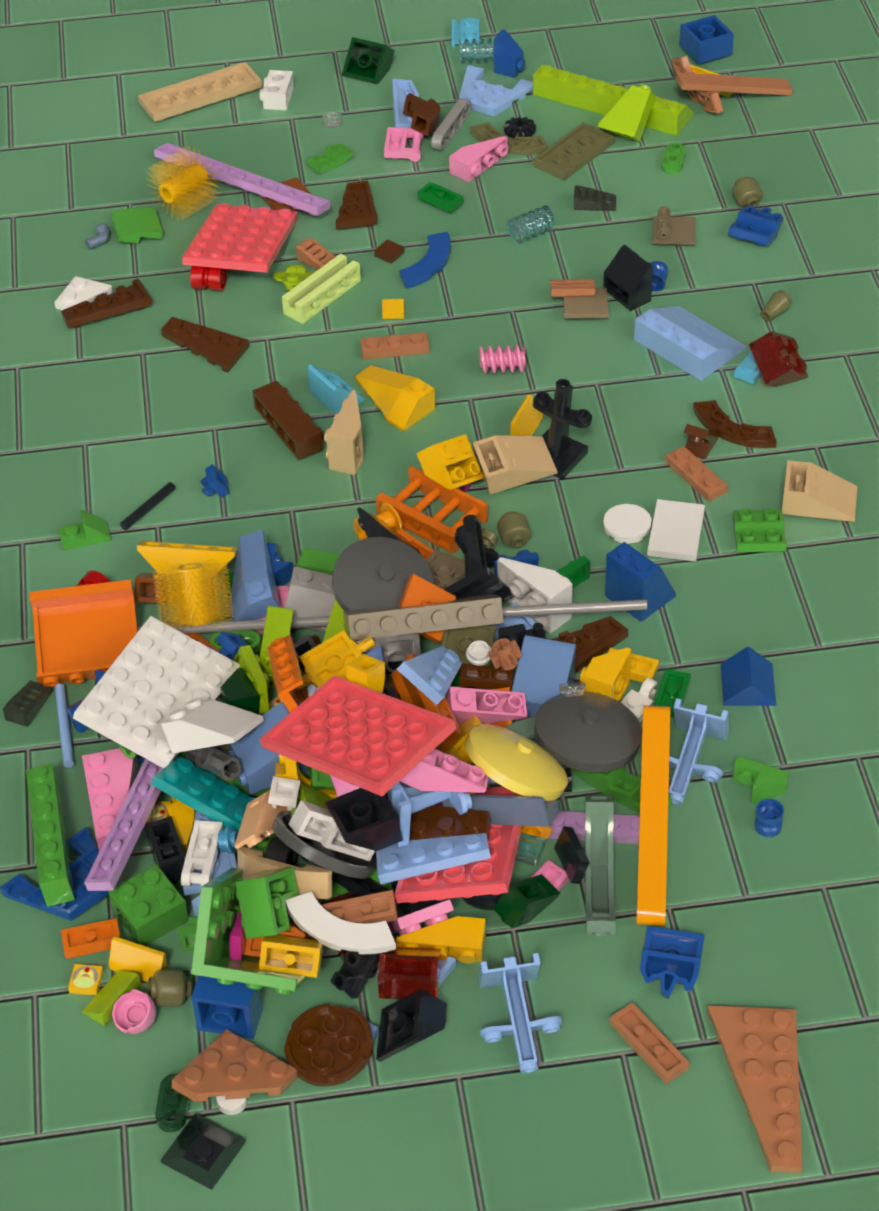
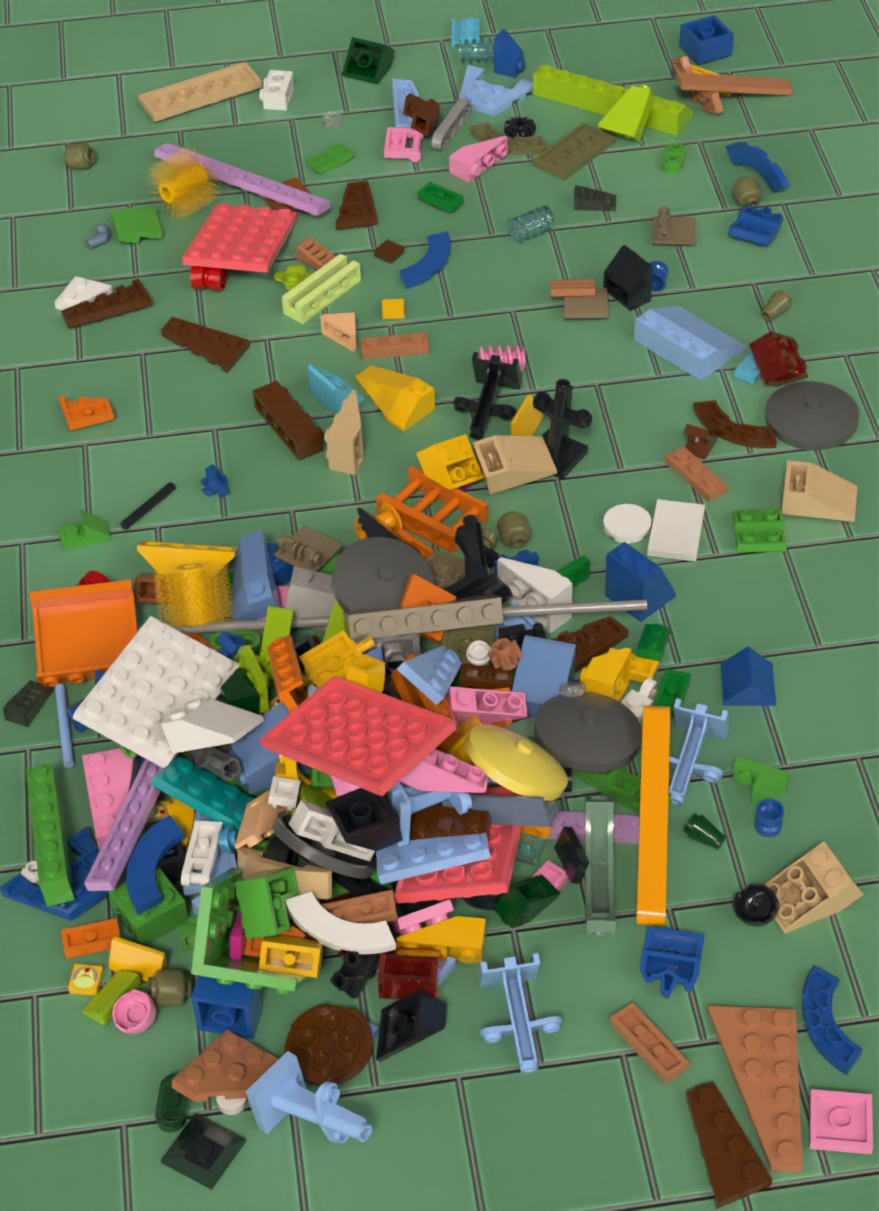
none -> white plate [21,860,39,886]
none -> orange wing [58,396,114,431]
none -> olive head [63,142,95,170]
none -> blue tile [126,815,185,915]
none -> light blue piece [246,1051,372,1144]
none -> dark tan hinge [273,526,343,572]
none -> light nougat slope [320,312,357,352]
none -> black piece [453,352,522,440]
none -> green plate [636,624,671,662]
none -> dark green cone [683,813,726,850]
none -> reddish brown wing [686,1081,772,1209]
none -> blue tile [726,142,790,193]
none -> black hair [733,884,780,927]
none -> tan slope [764,841,864,934]
none -> dark grey dish [765,381,859,450]
none -> blue tile [802,965,862,1075]
none -> bright pink plate [809,1089,873,1154]

